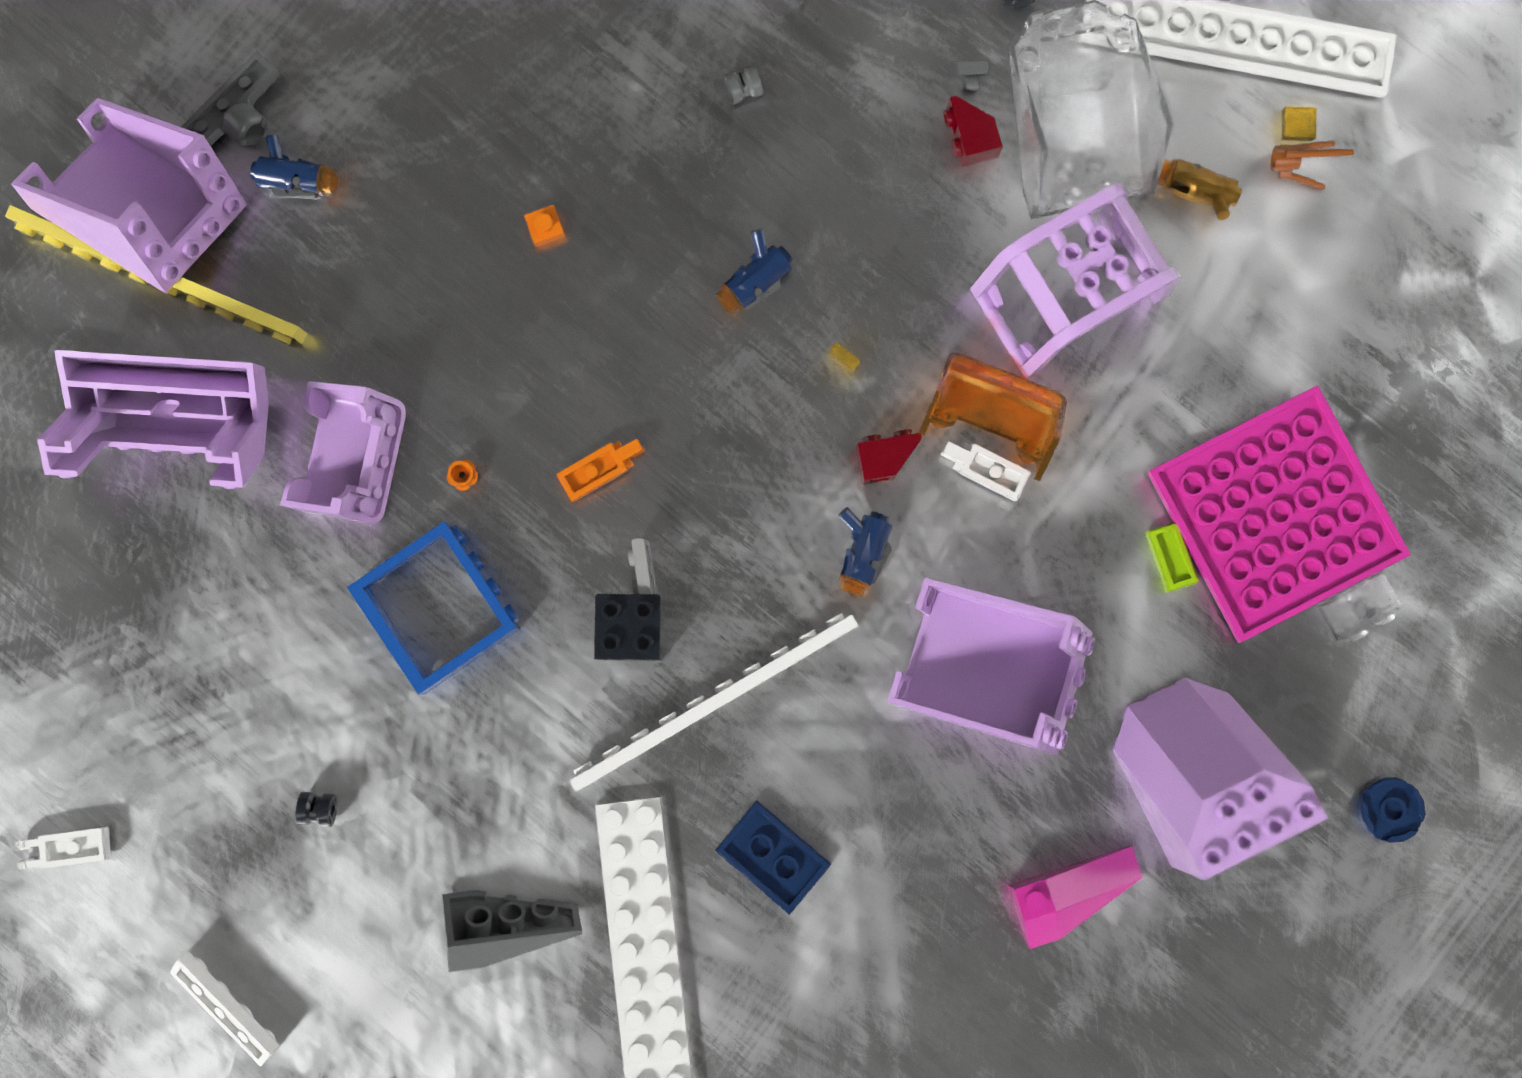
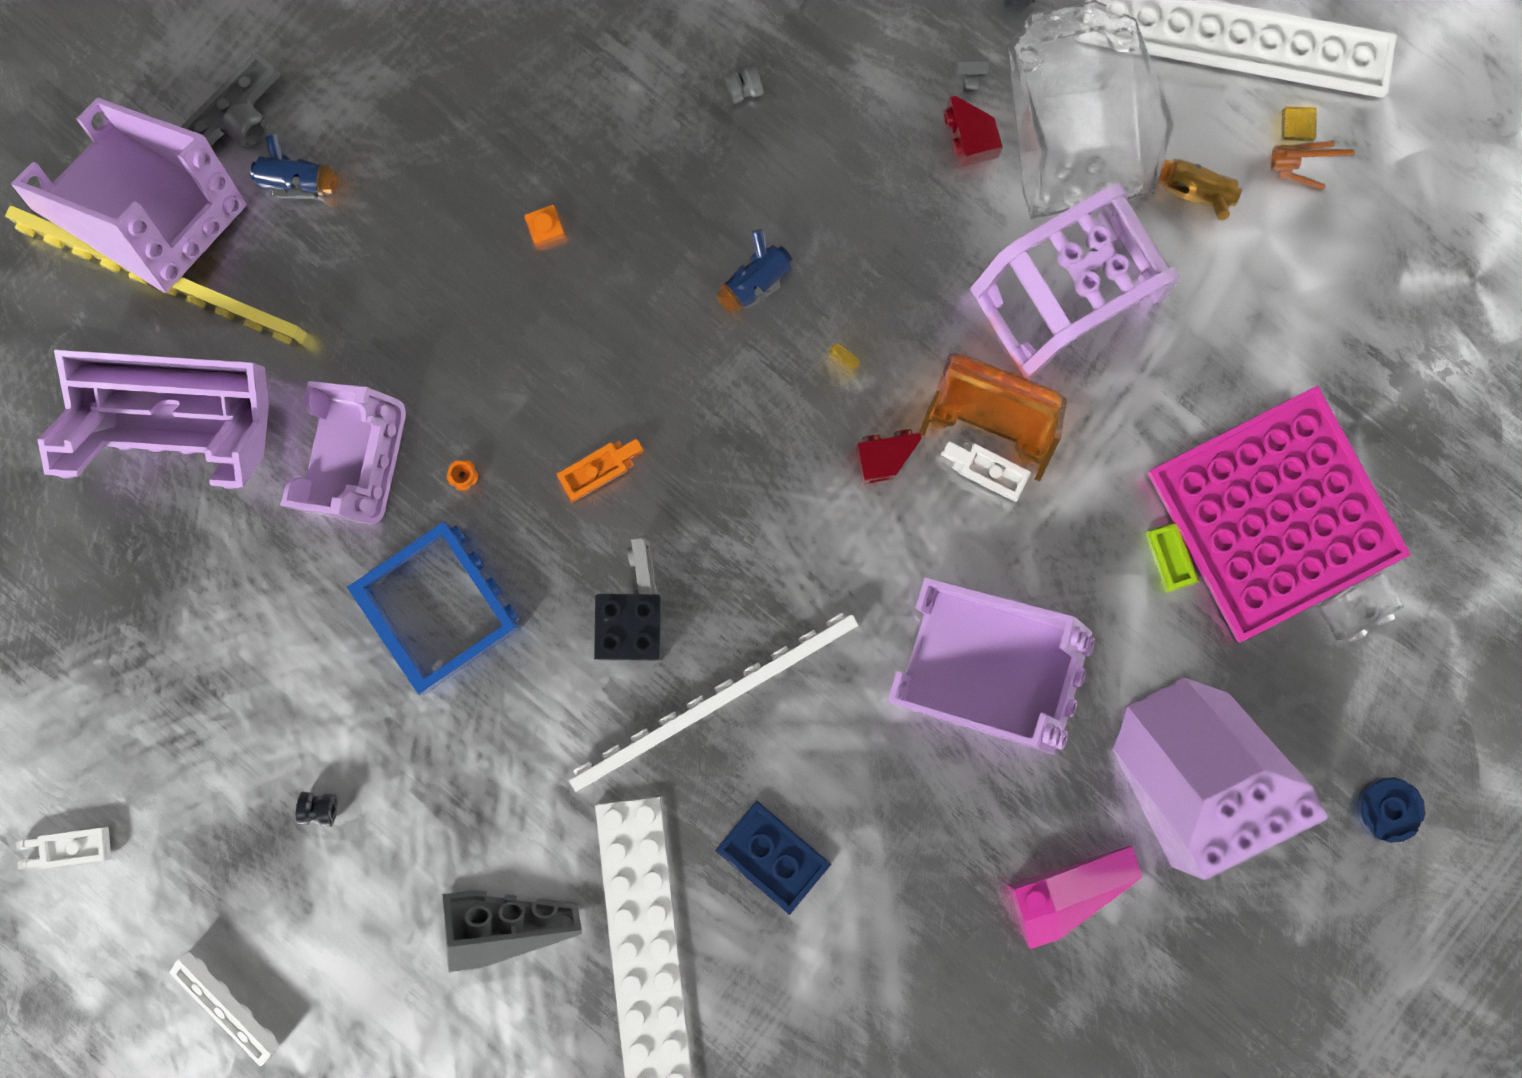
dark blue piece [838,507,893,597] -> none

